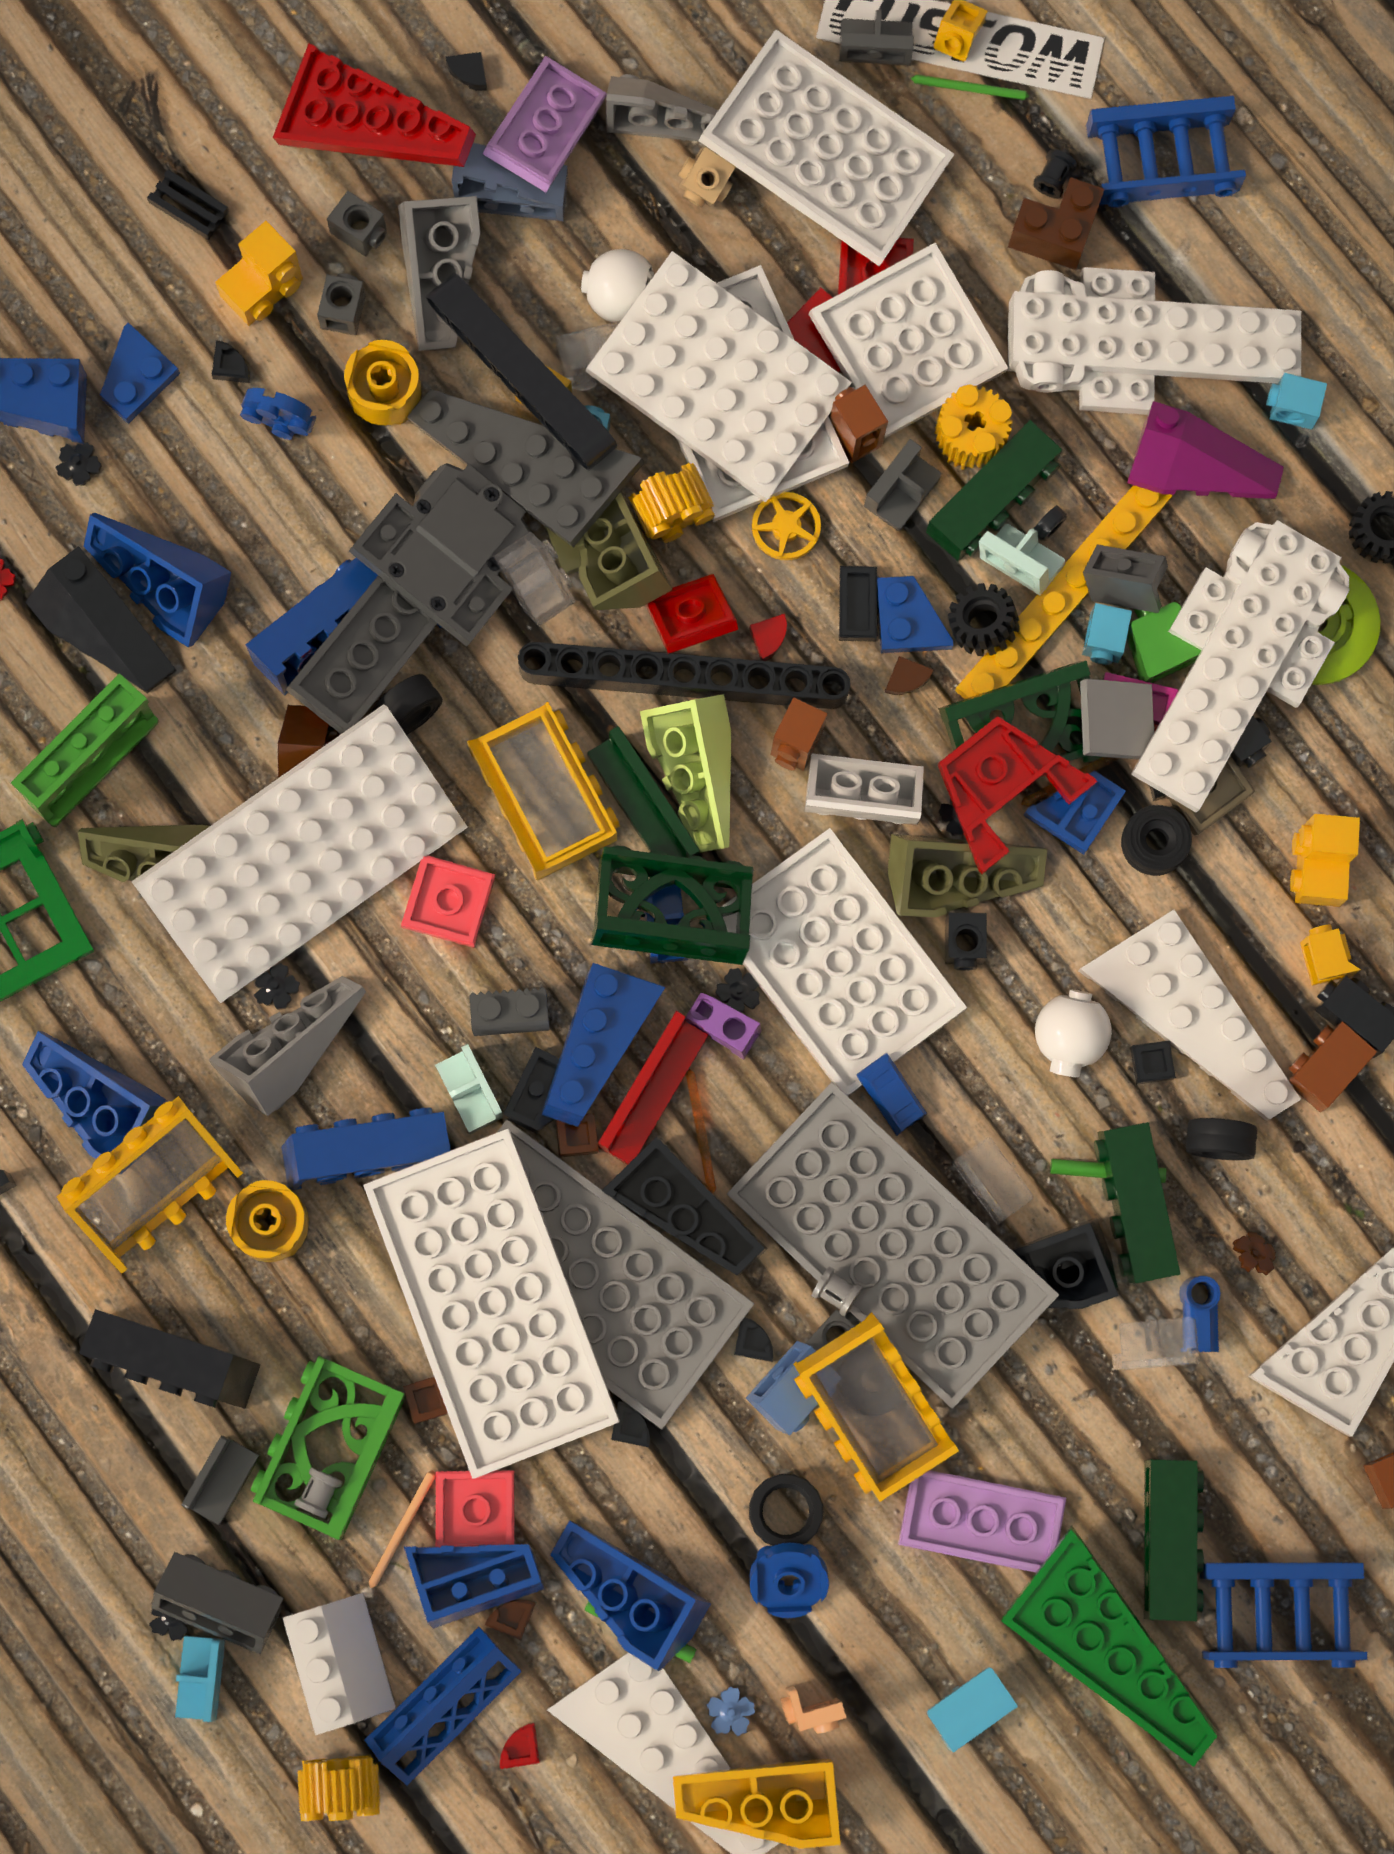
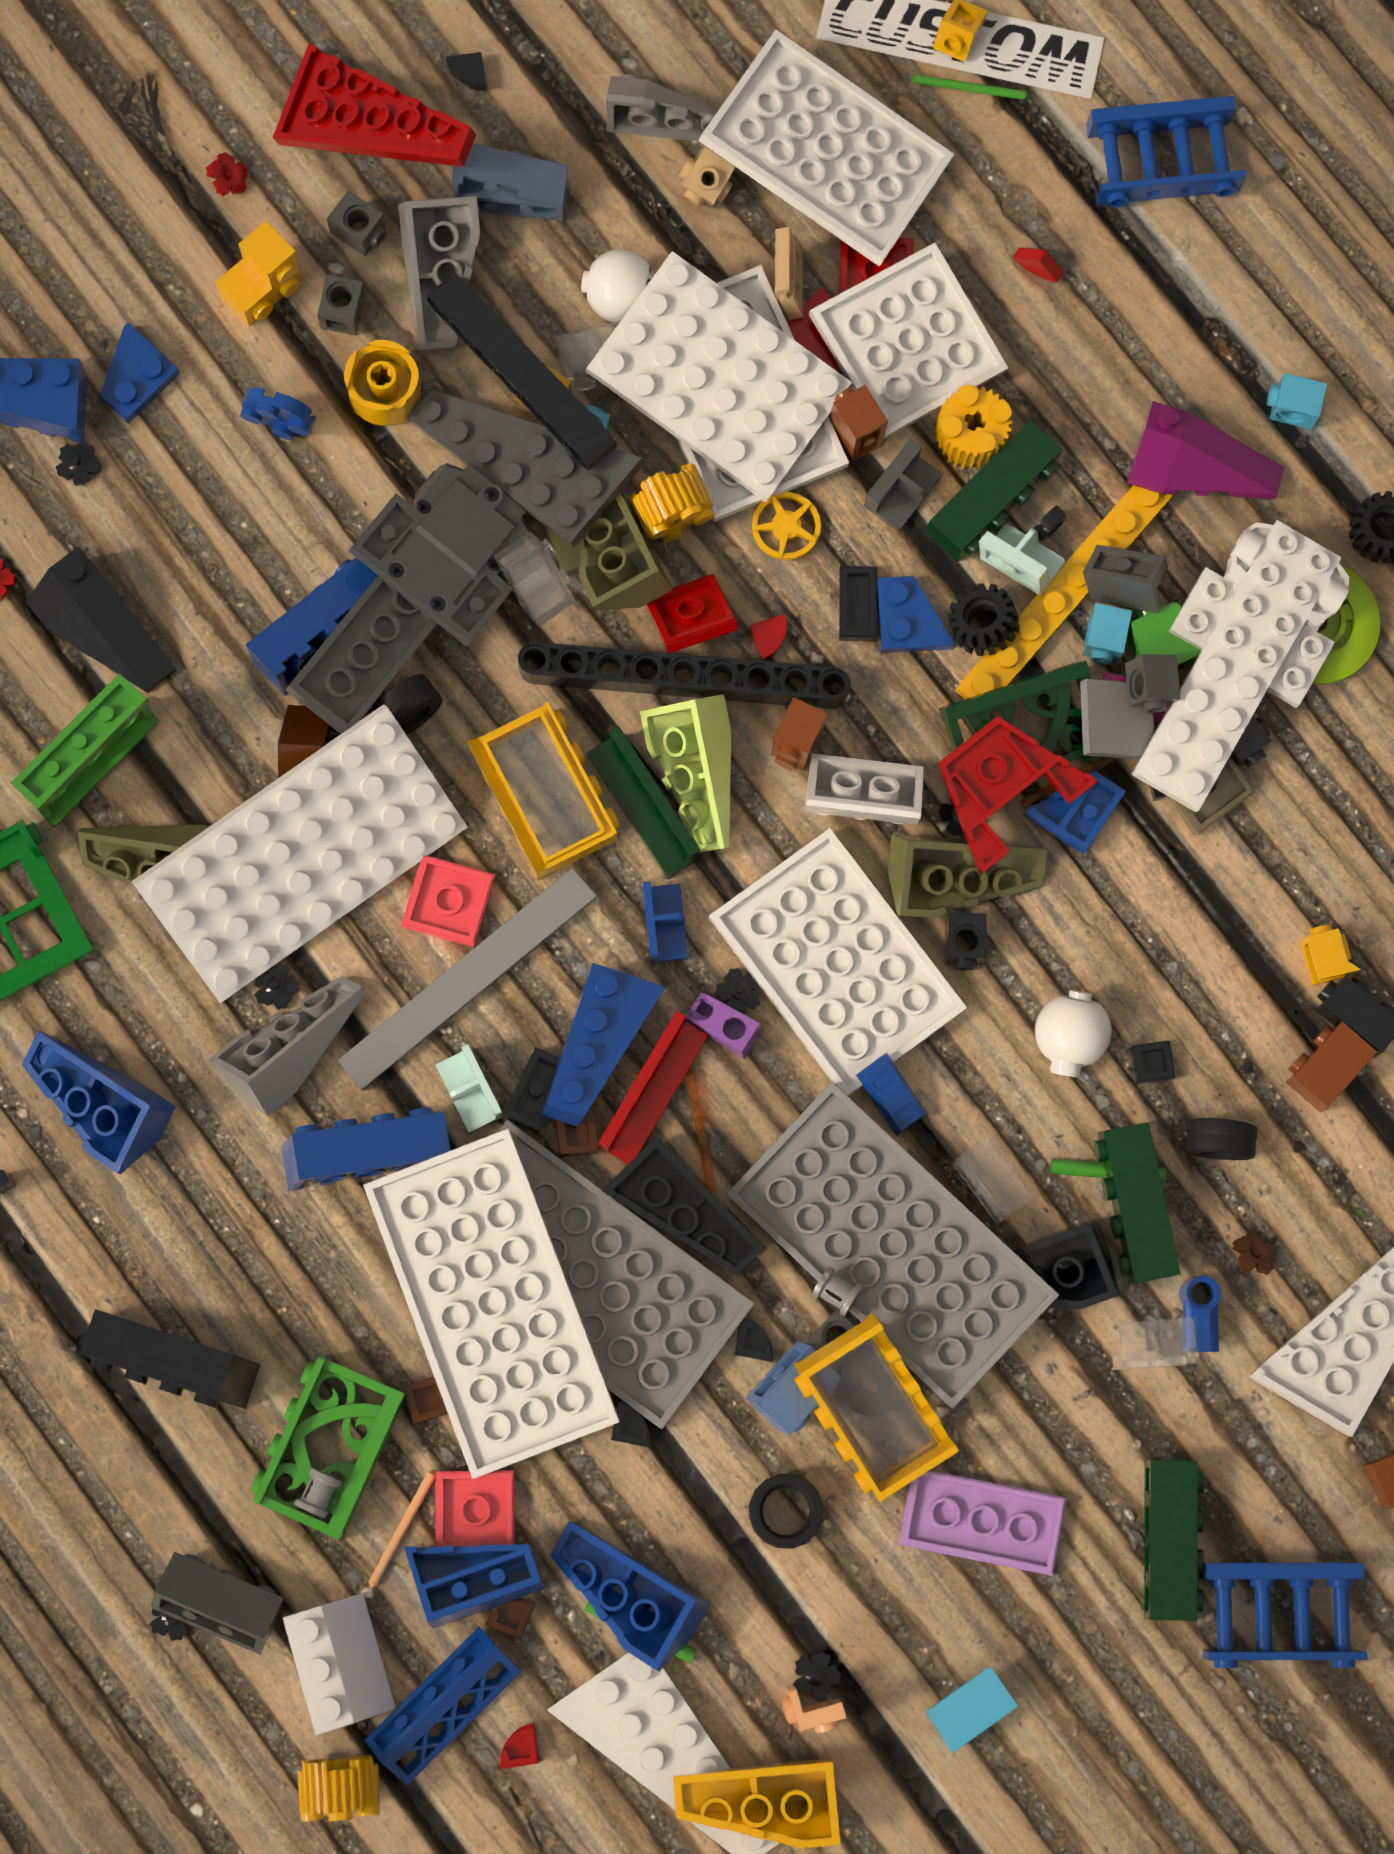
window [56,1096,243,1274] -> none
blue wedge [84,513,232,648] -> none
black tile [147,169,229,240] -> none
medium azure panel [175,1636,225,1722] -> none
dark grey panel [181,1435,260,1525] -> none
black tile [212,340,250,383] -> none
yellow brick [226,1180,309,1262] -> none
dark grey brick [469,987,550,1036] -> none
lavender tile [483,56,607,192] -> none
dark green fence [591,846,754,965] -> none
medium blue plant [707,1686,755,1736] -> none
blue plate [749,1543,829,1618] -> none
dark grey panel [839,10,914,65] -> none
reddish brown tile [885,656,934,695] -> none
green wing [1001,1526,1217,1767] -> none
white piece [1007,267,1301,415] -> none
reddish brown brick [1008,177,1104,270] -> none
black bush [1033,149,1077,199] -> none
white wing [1078,910,1301,1121] -> none
black tyre [1121,805,1192,876] -> none
yellow brick [1290,814,1360,907] -> none
none -> red plant [206,152,247,196]
none -> light grey tile [338,868,597,1091]
none -> tan plate [774,227,803,320]
none -> black plant [794,1651,841,1701]
none -> red tile [1013,247,1063,283]
none -> dark grey brick [1125,654,1180,713]

